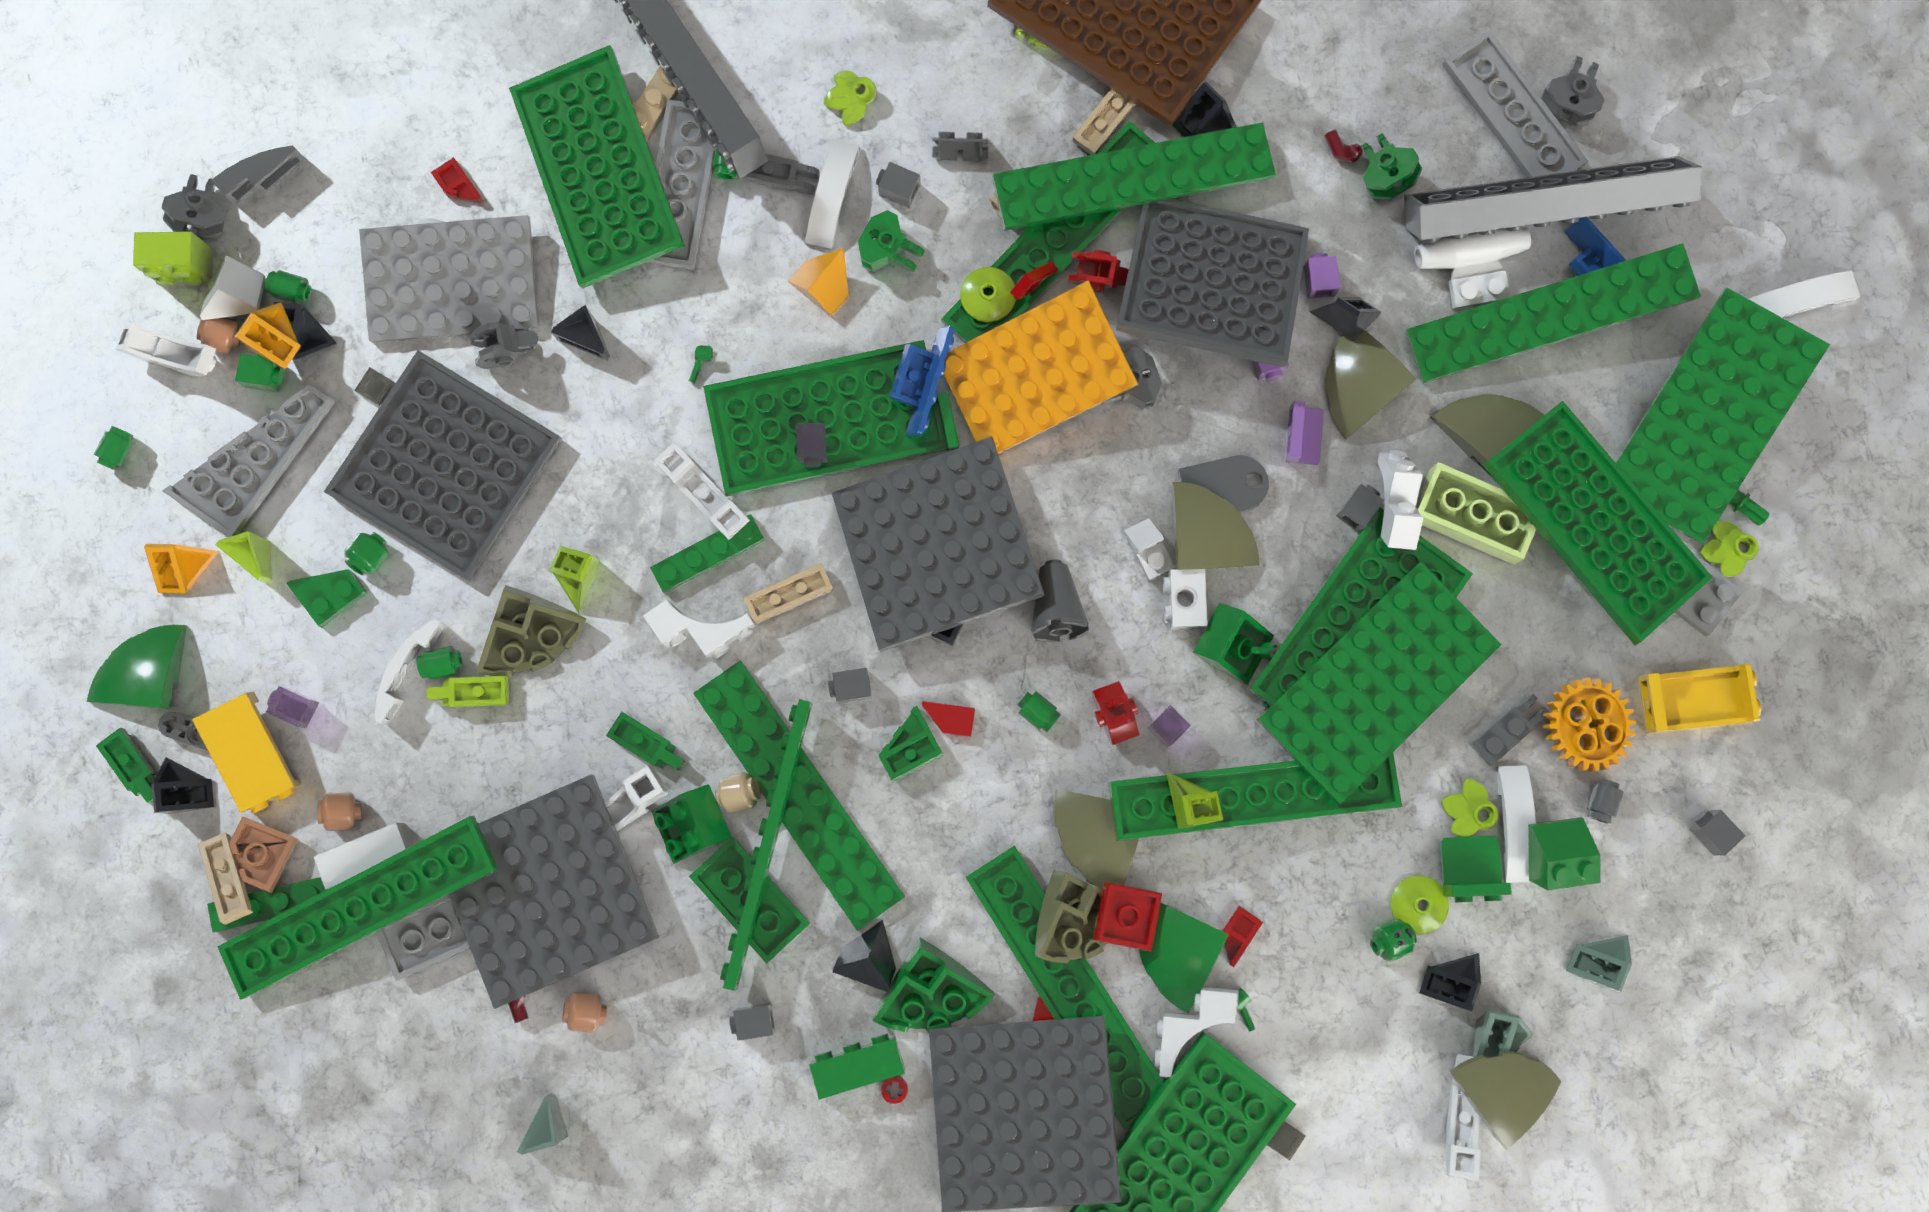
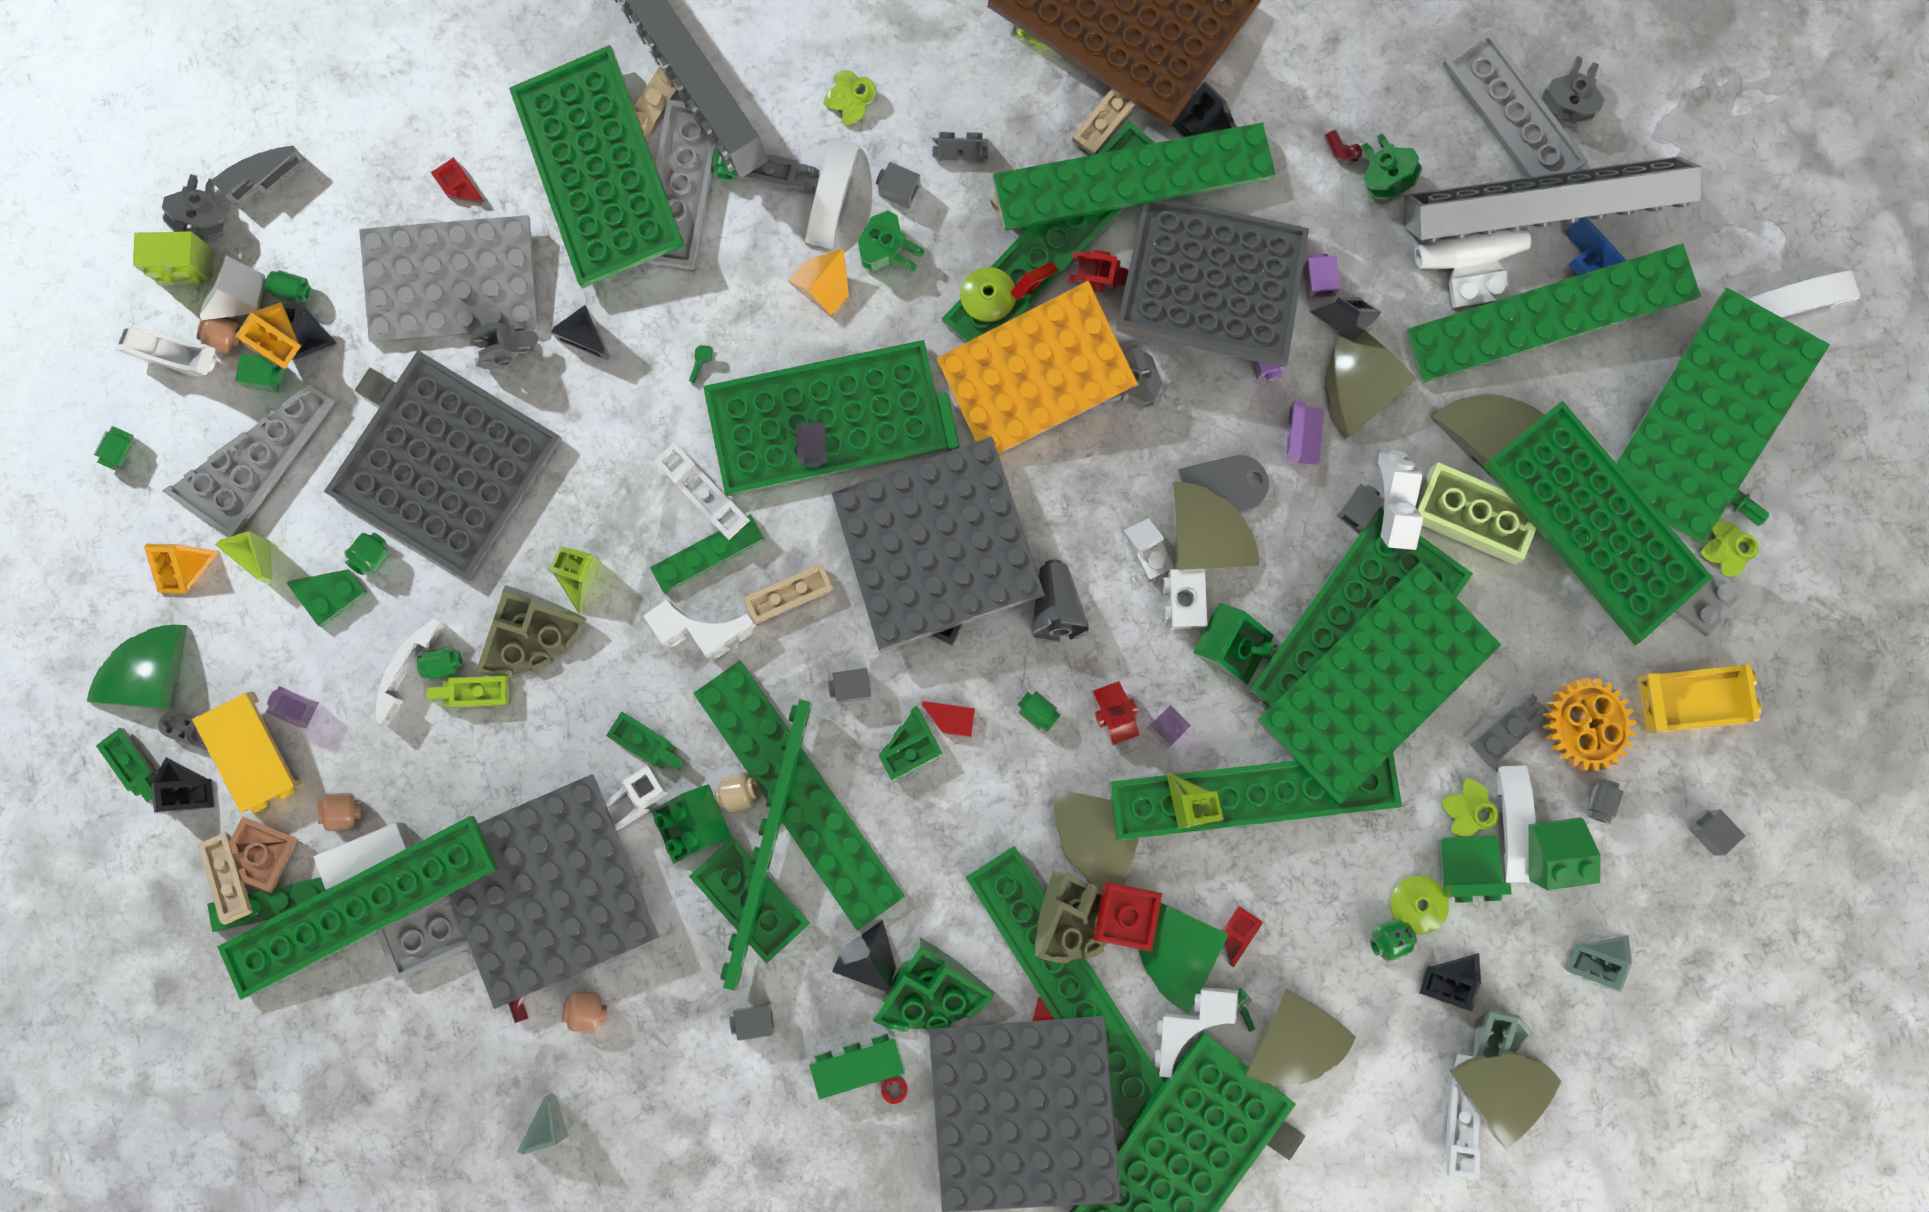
blue bracket [889,326,954,437] -> none
none -> olive brick [1245,989,1356,1086]

